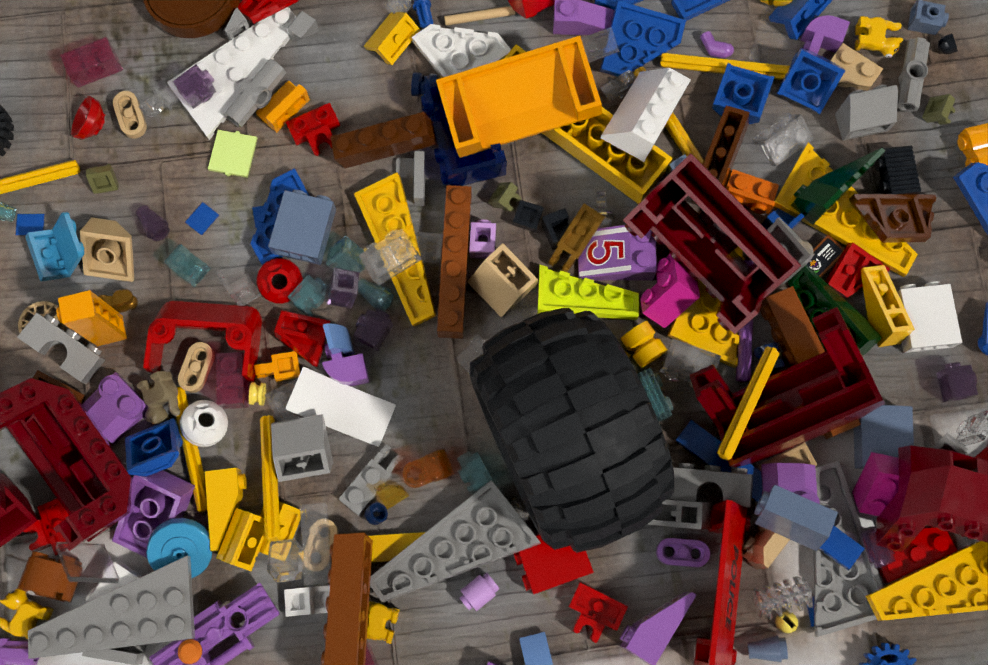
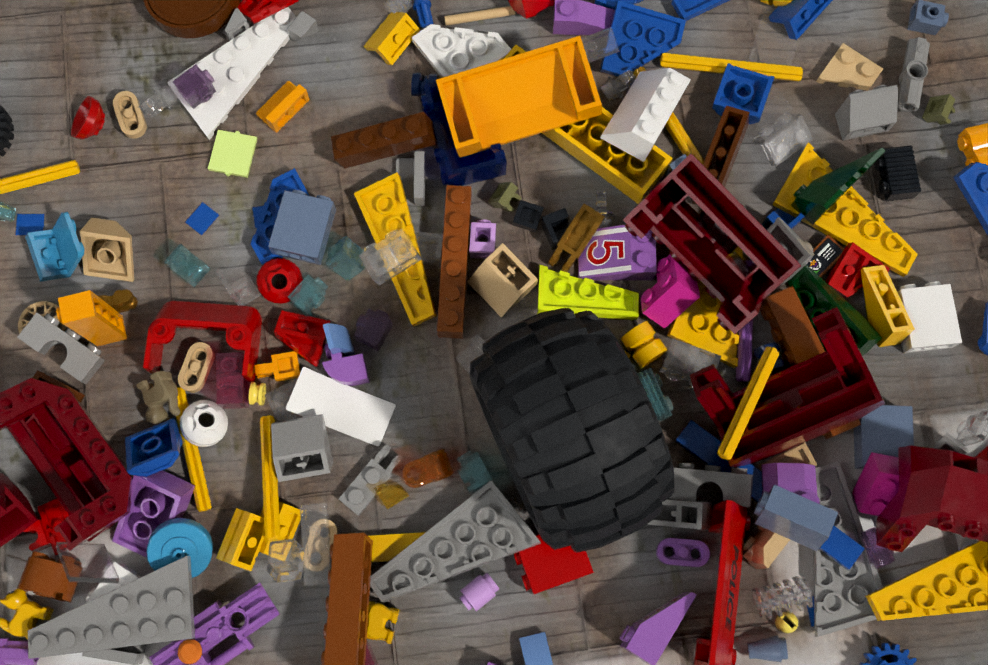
clear pink brick [60,37,123,88] -> none
medium lavender slope [82,372,147,444] -> none
olive tile [86,164,119,194] -> none
clear purple cone [136,205,170,241] -> none
yellow slope [205,468,247,552] -> none
light grey piece [224,59,286,128] -> none
white slope [284,585,330,617] -> none
red plate [286,103,341,156] -> none
clear purple brick [327,268,359,308] -> none
clear light blue cone [355,278,394,311] -> none
dark blue hinge [364,502,388,525] -> none
red plate [568,582,628,643] -> none
medium lavender arm [700,31,734,58] -> none
orange bracket [726,169,779,214] -> none
blue slope [777,48,845,114] -> none
medium lavender brick [800,15,850,54] -> none
reddish brown wing [849,194,937,243] -> none
yellow animal [855,16,903,58] -> none
red wing [865,527,957,583] -> none
clear purple brick [936,362,978,403] -> none
black hinge [938,33,958,54] -> none

